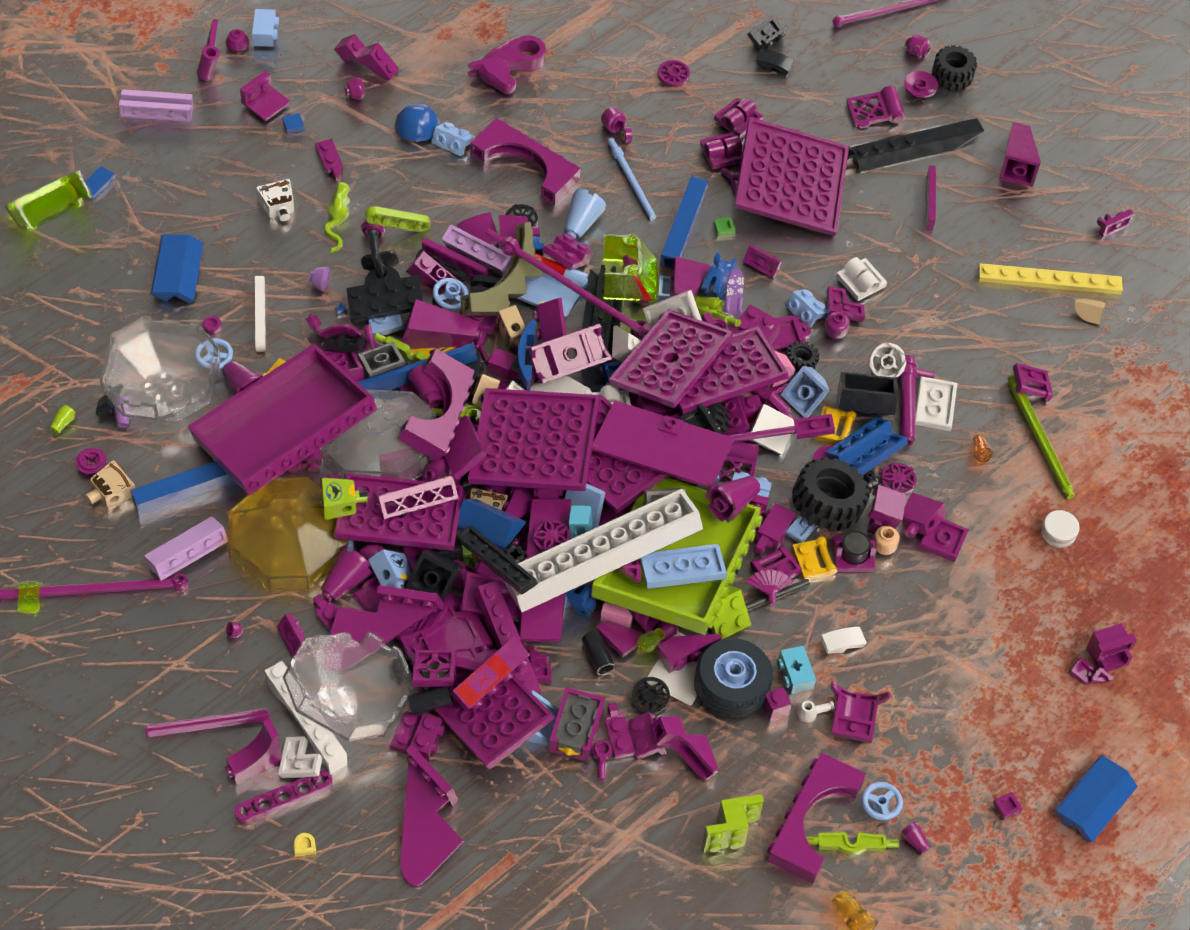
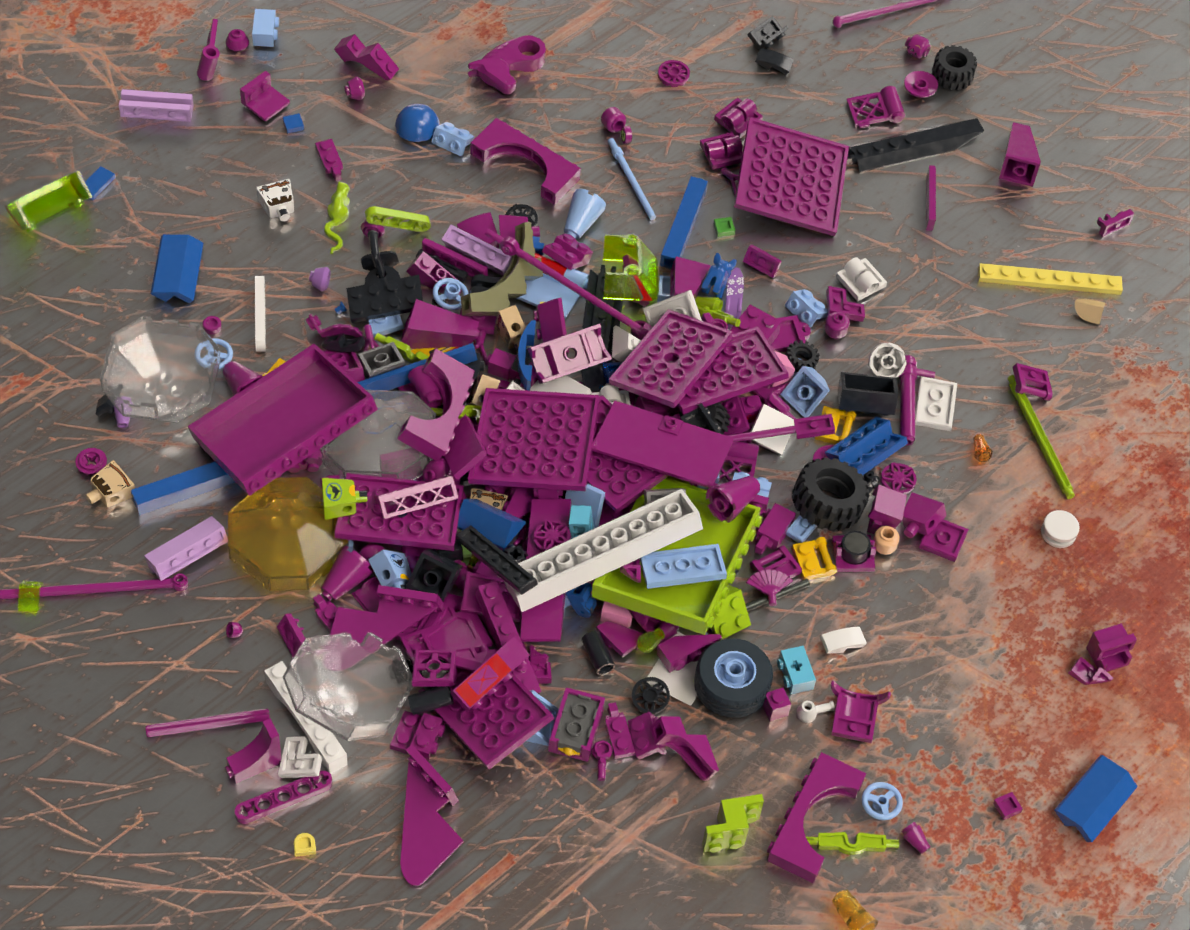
lime cone [49,405,76,434] -> none

